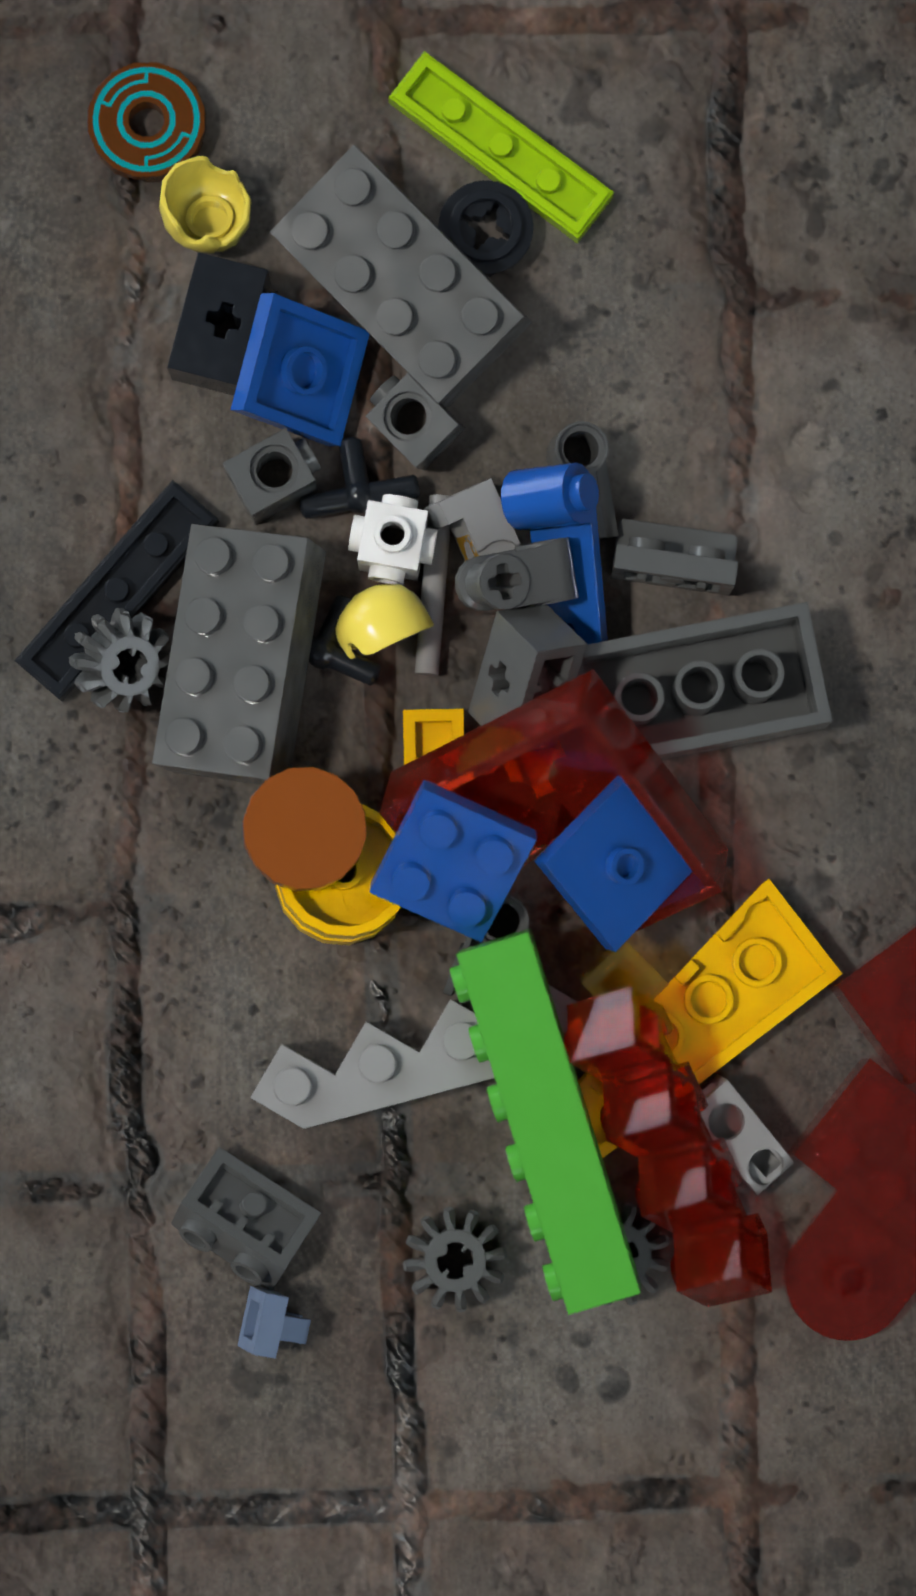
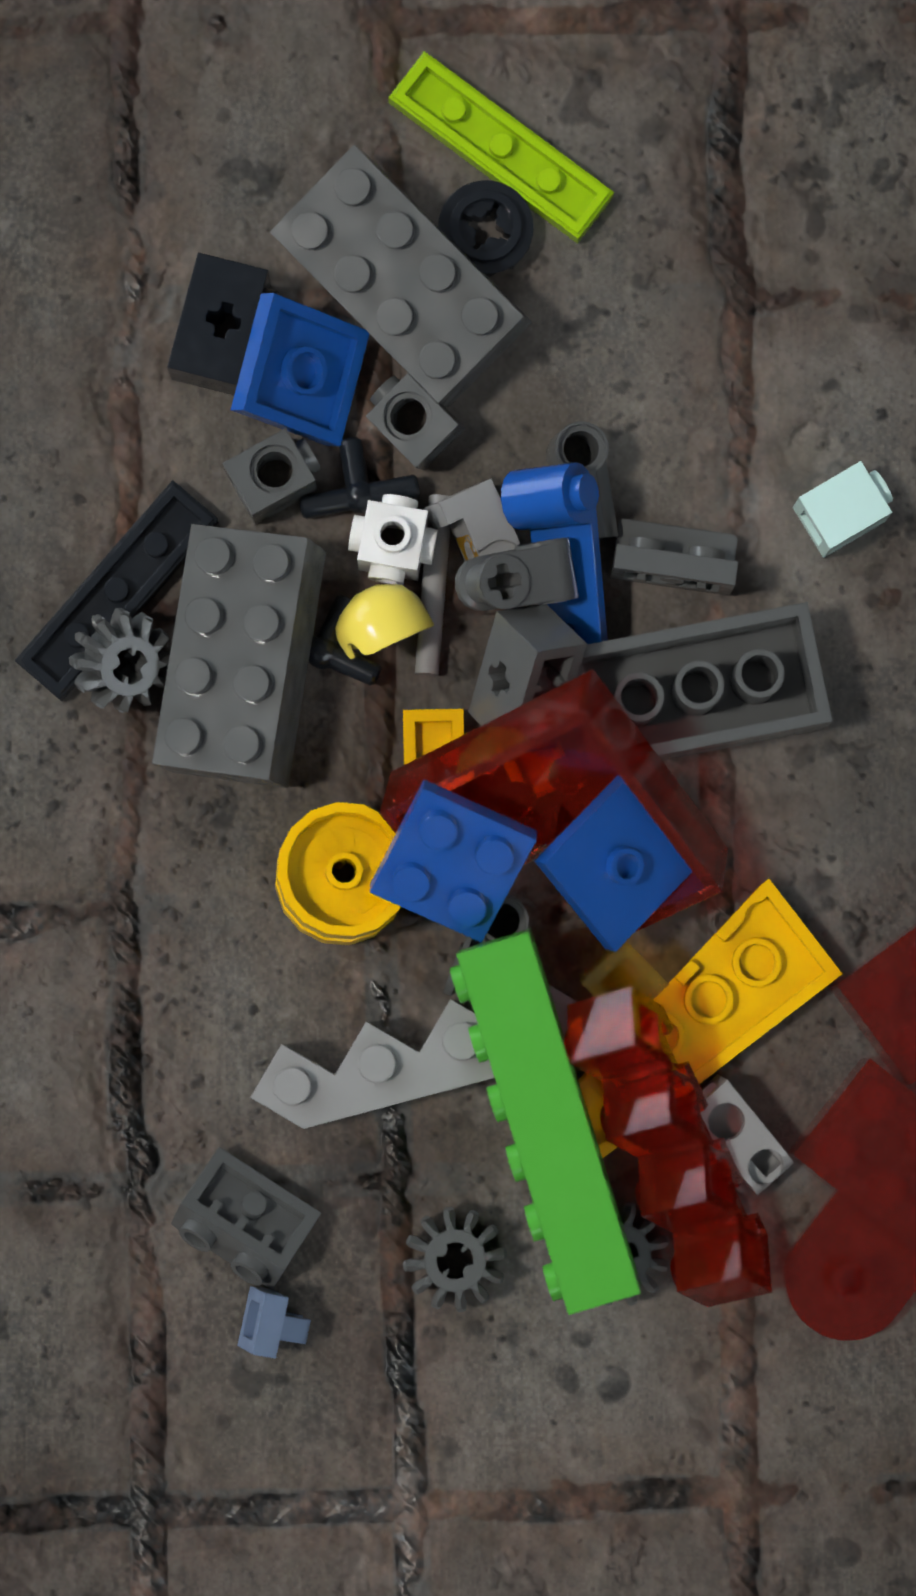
reddish brown tile [88,62,206,182] -> none
light yellow hair [159,156,251,254] -> none
dark orange tile [243,767,367,892] -> none
none -> light aqua brick [793,461,893,558]

